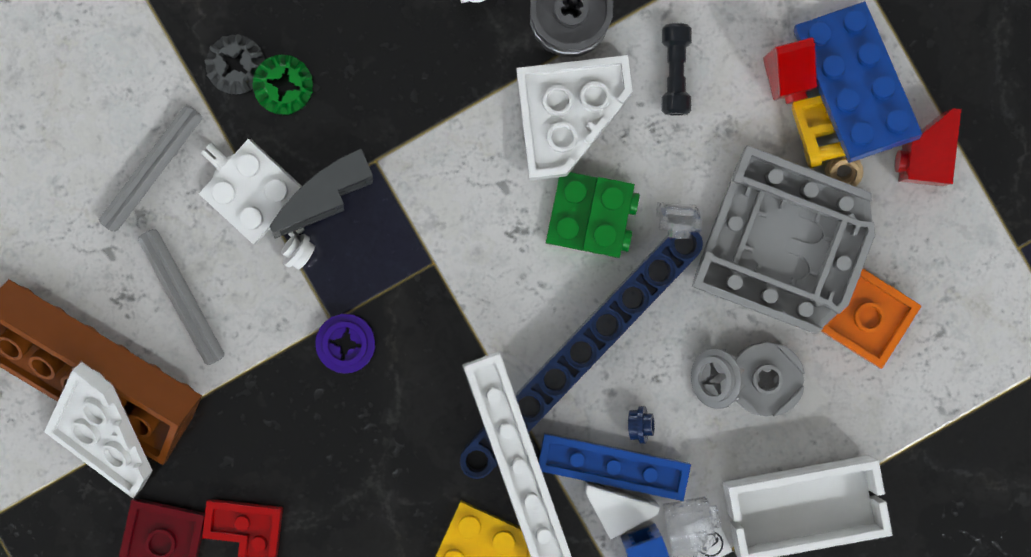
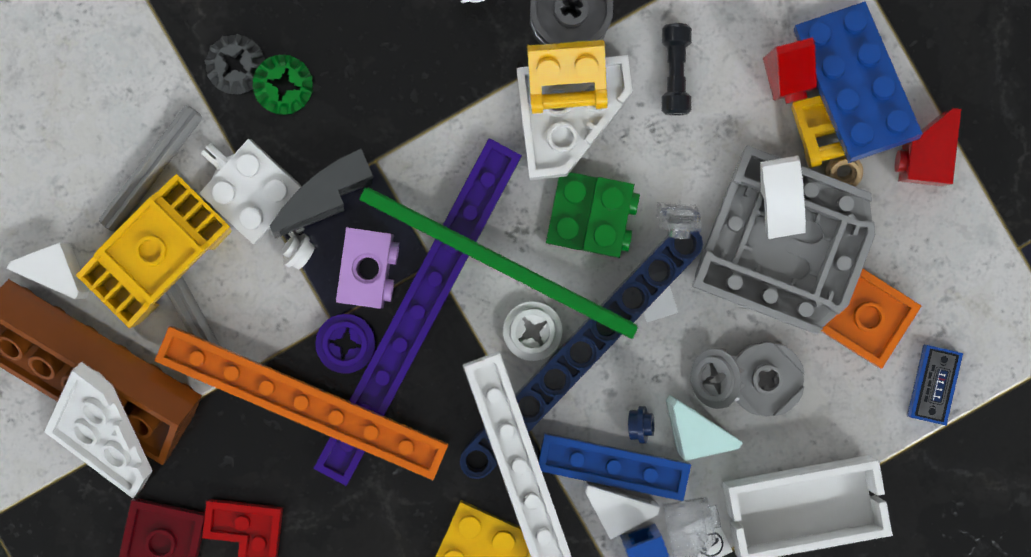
none -> white slope [6,243,89,299]
none -> yellow plate [75,174,232,329]
none -> orange plate [154,326,449,480]
none -> dark purple plate [313,138,522,486]
none -> lavender brick [336,227,399,309]
none -> green tile [359,187,639,340]
none -> white gear [503,301,563,361]
none -> yellow plate [527,40,608,114]
none -> white sticker [636,271,679,323]
none -> light aqua slope [666,395,743,461]
none -> white slope [760,156,806,239]
none -> tile [907,344,963,426]

